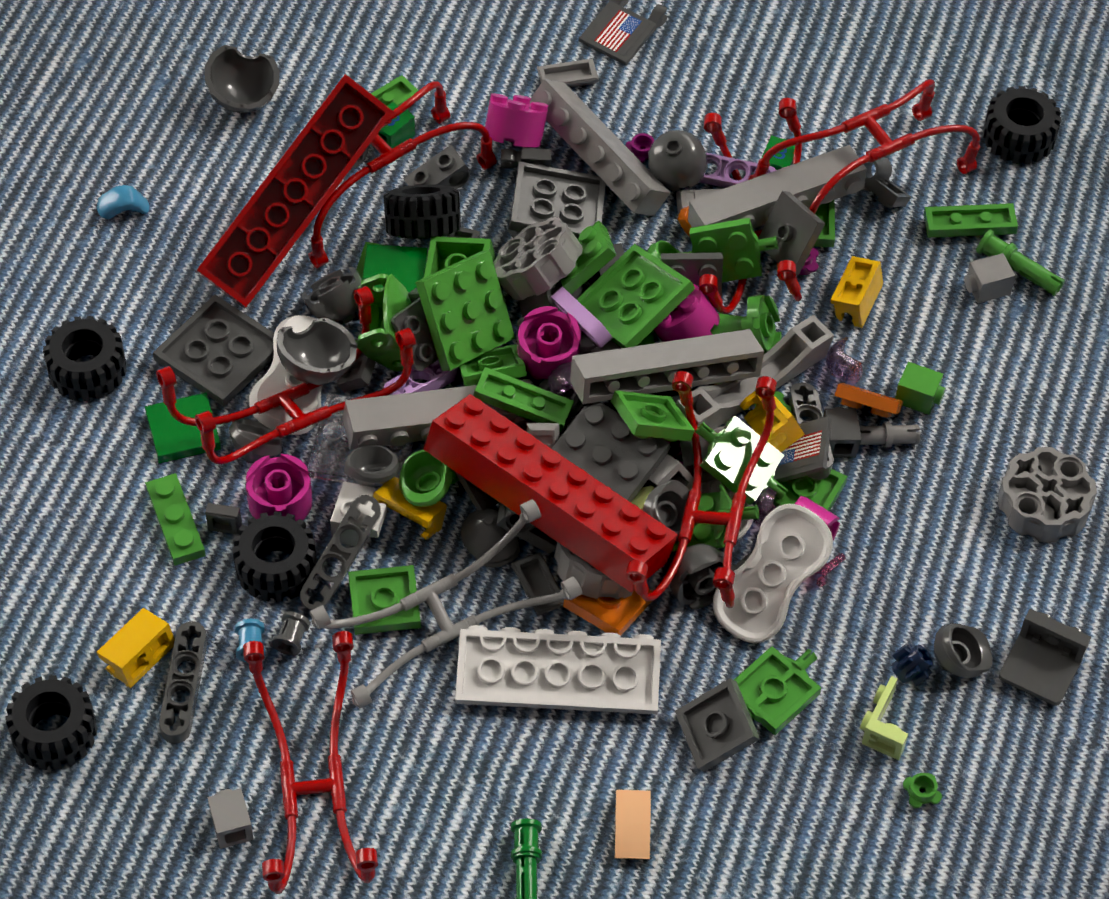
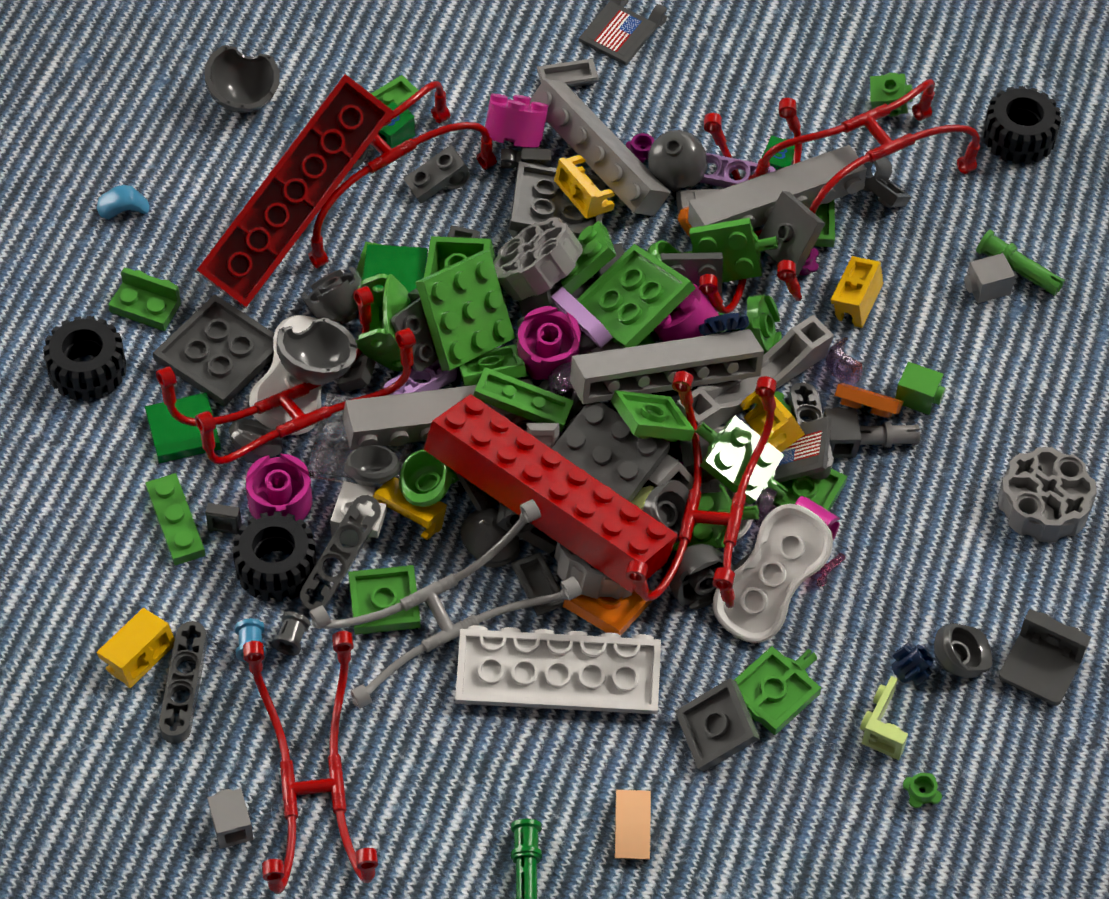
black tyre [5,675,97,770] -> none
black tyre [384,185,461,239] -> none
bright green plate [923,203,1018,238] -> none
none -> bright green bracket [108,267,181,331]
none -> yellow hinge [554,155,615,219]
none -> dark blue gear [699,313,750,336]
none -> bright green brick [870,73,913,117]

